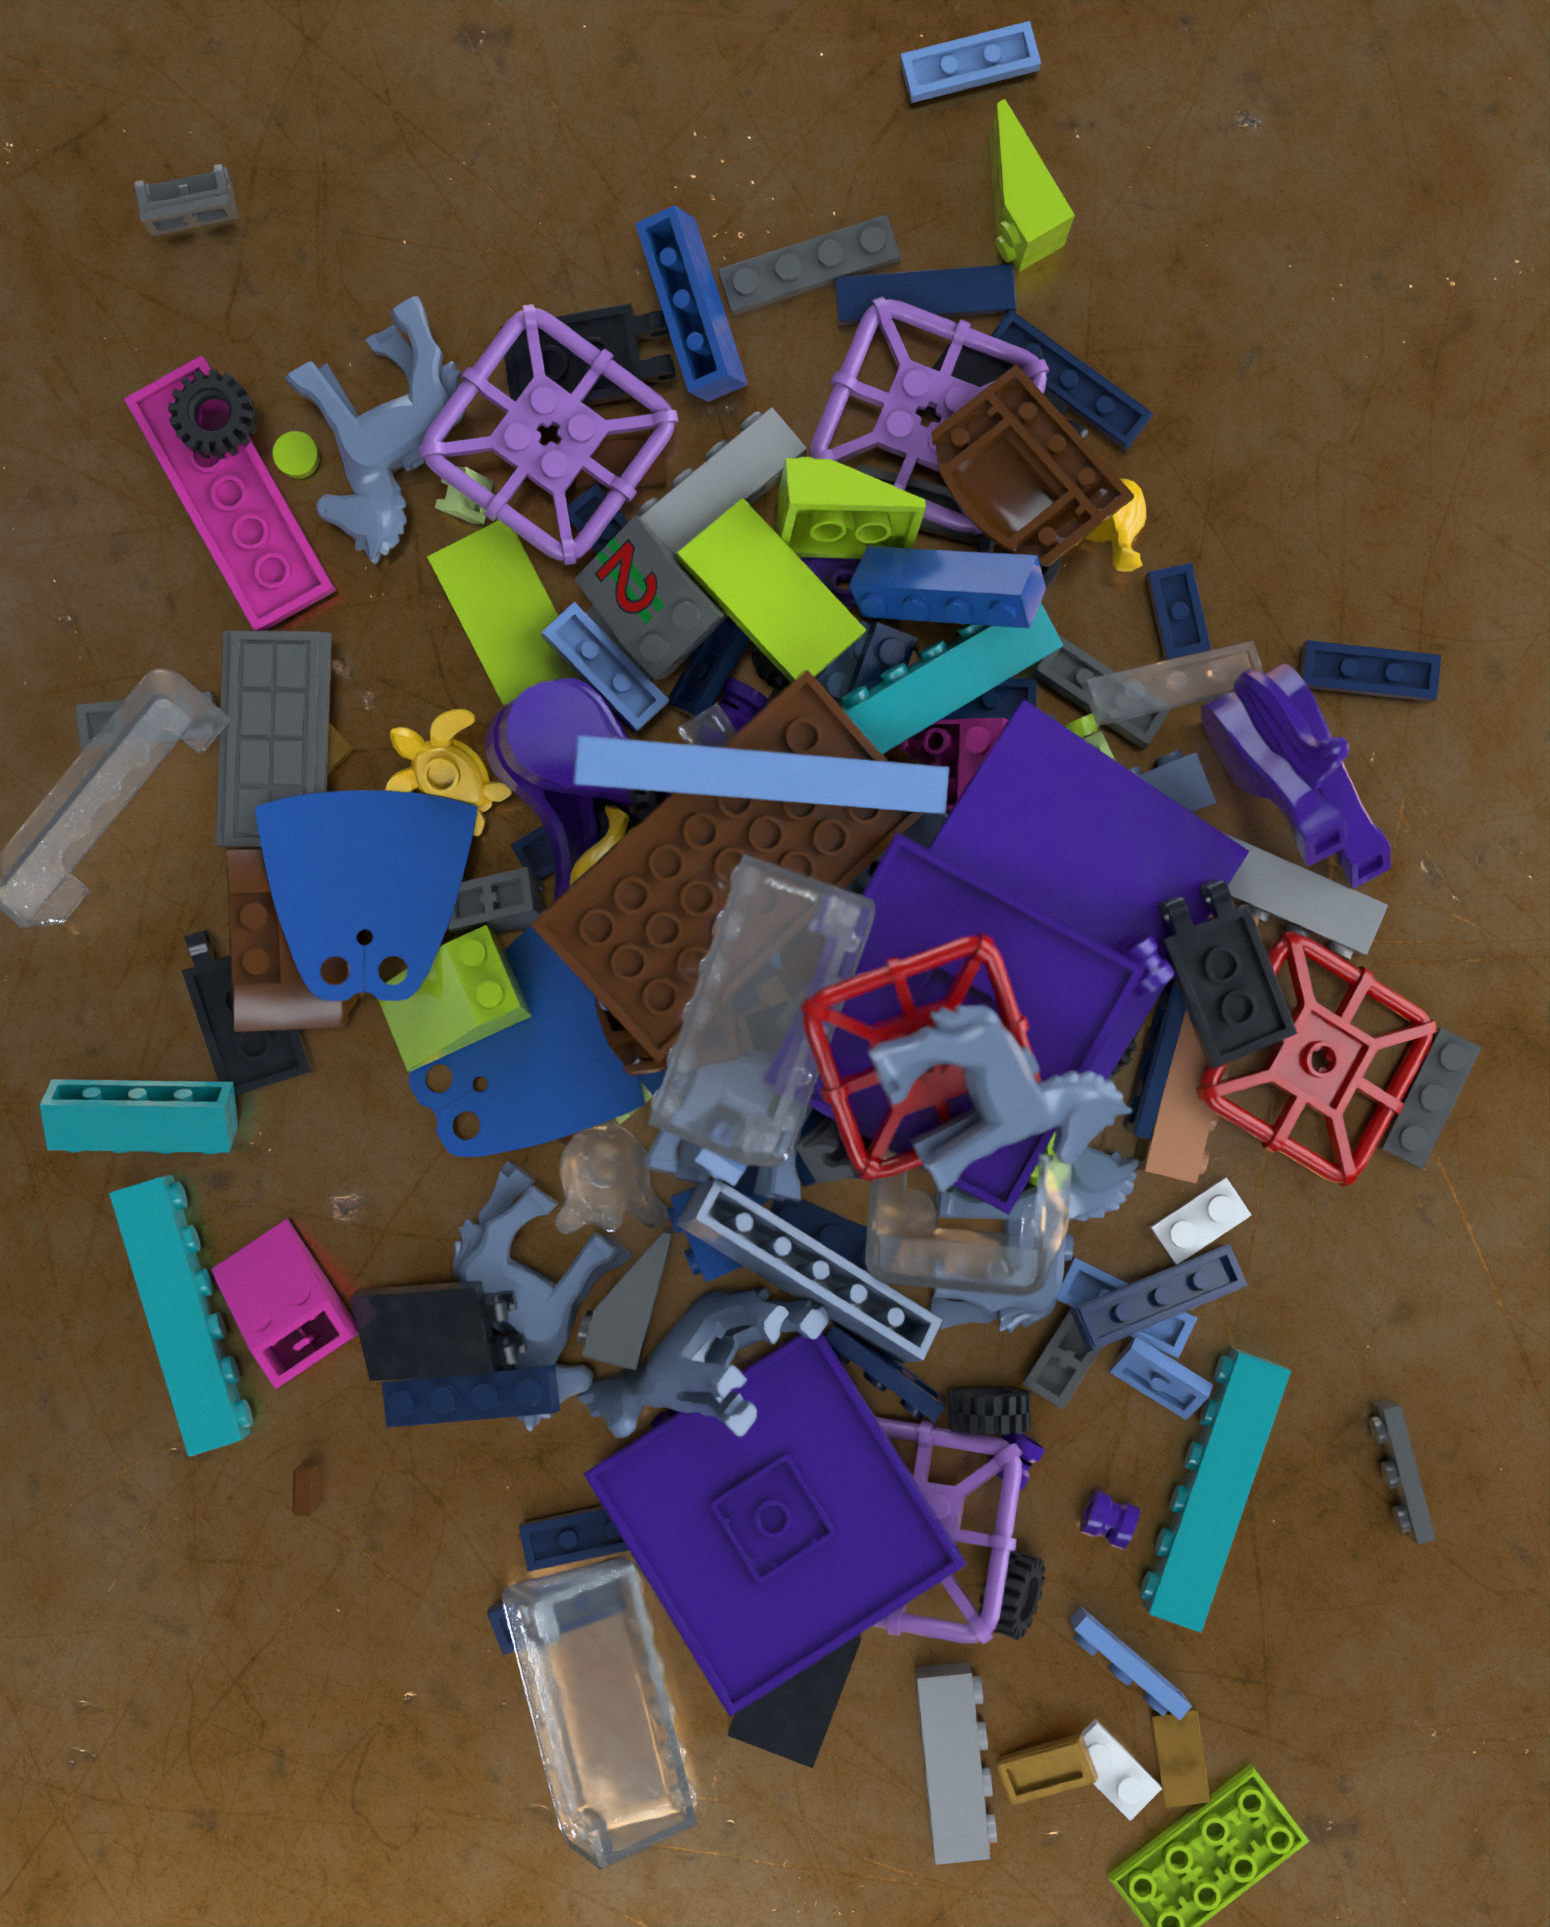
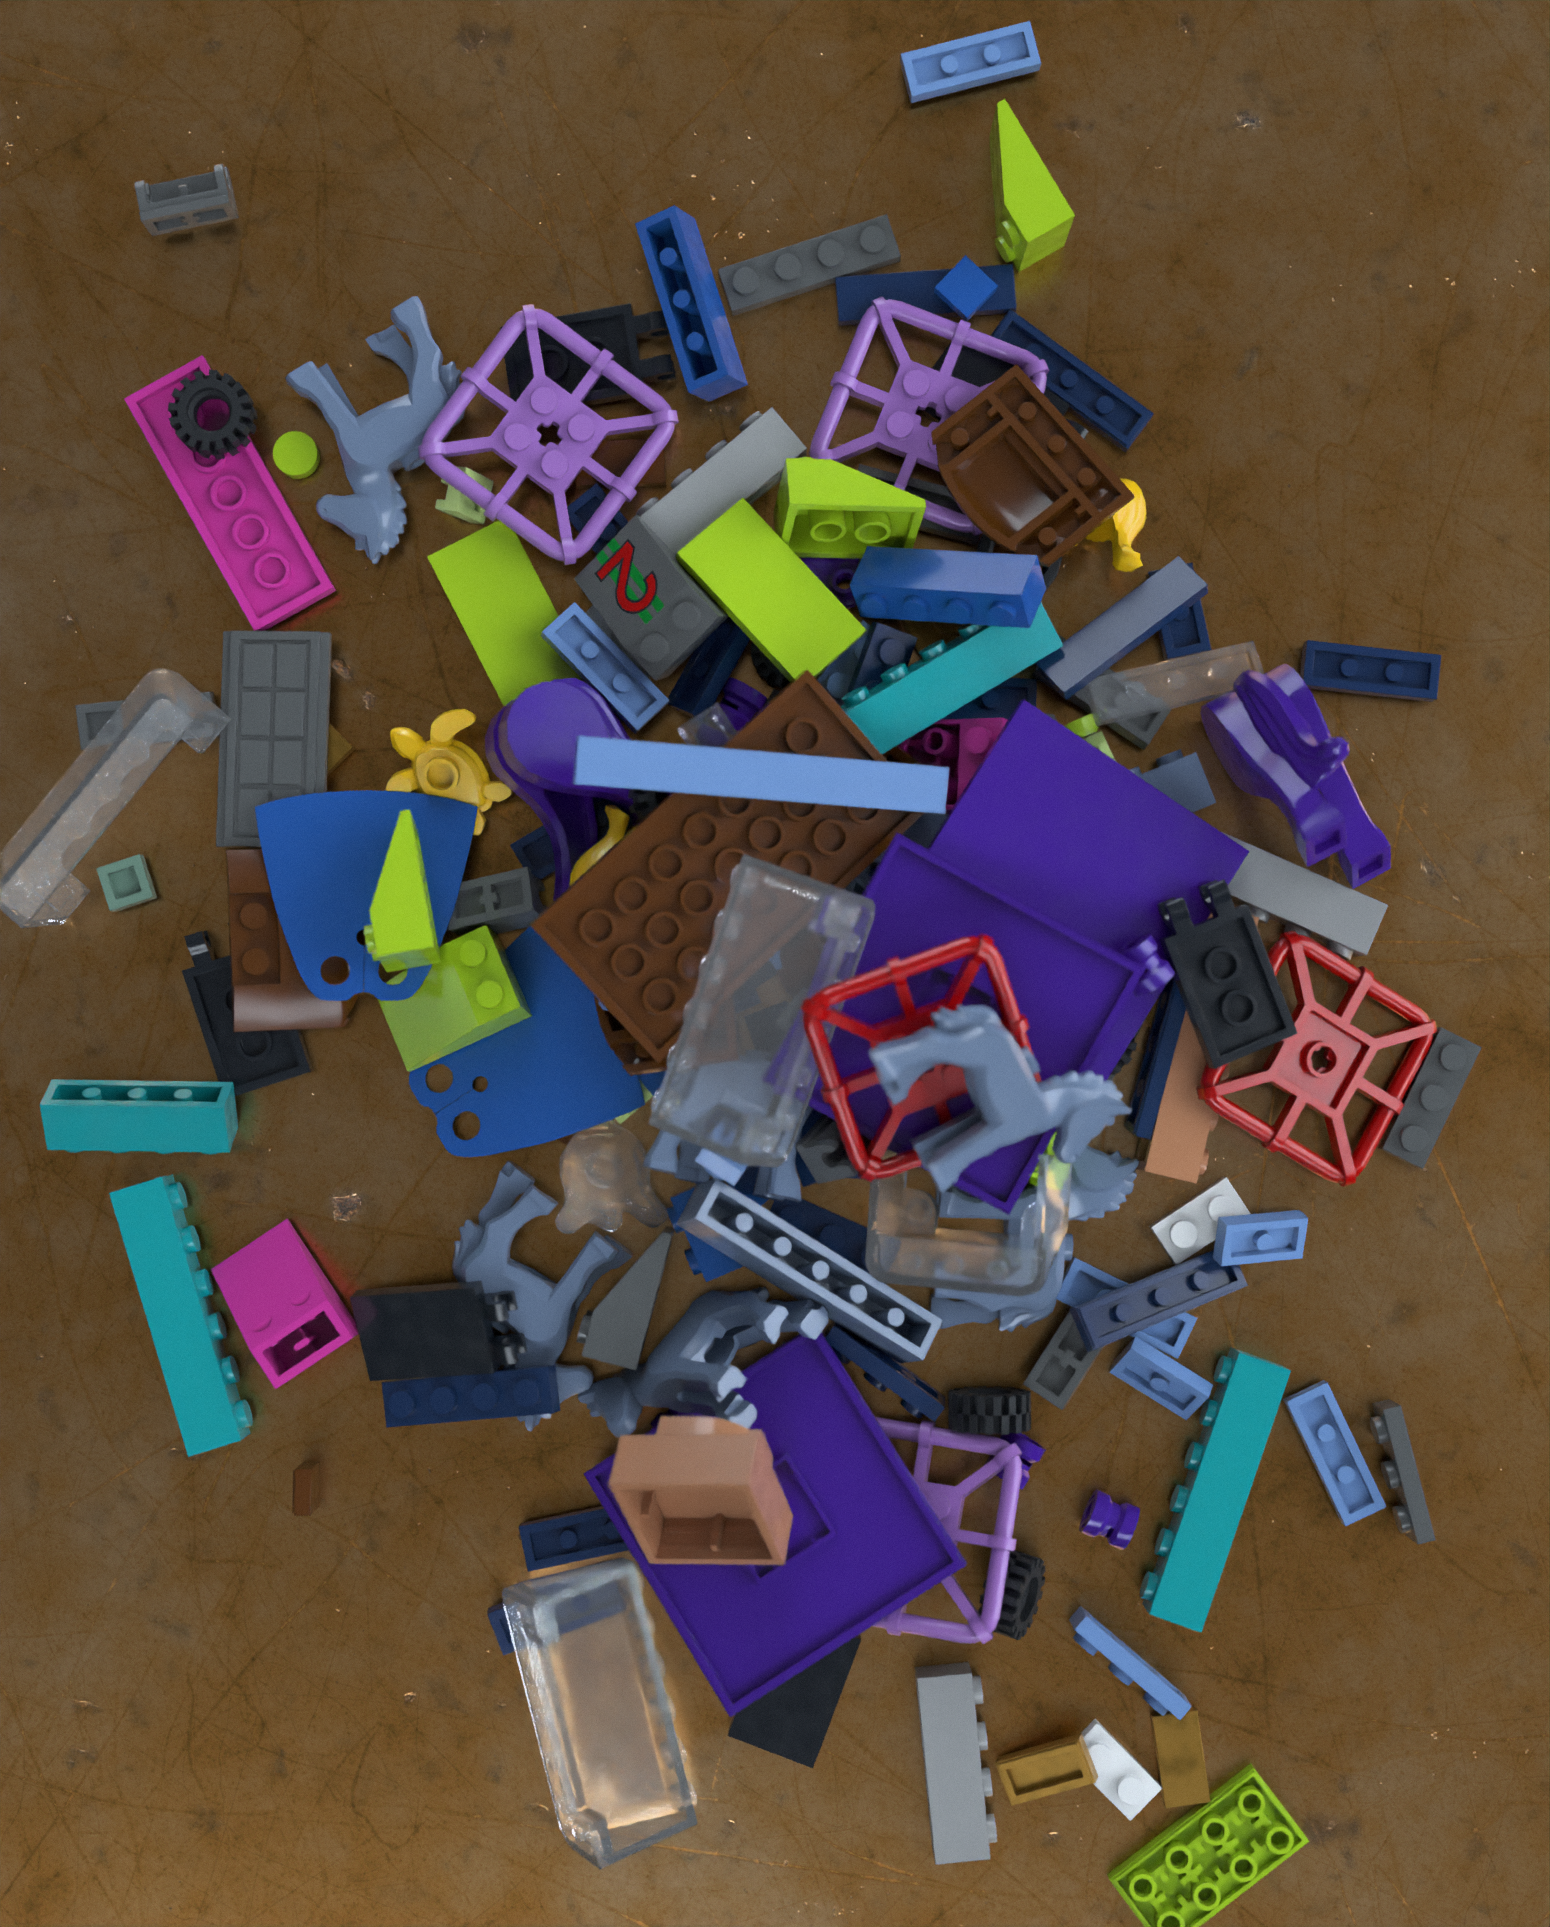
none -> sand green plate [96,854,157,912]
none -> lime slope [364,809,441,972]
none -> nougat container [608,1416,793,1565]
none -> blue tile [934,255,998,322]
none -> tile [1036,556,1208,700]
none -> medium blue plate [1213,1210,1308,1266]
none -> medium blue plate [1283,1380,1387,1526]

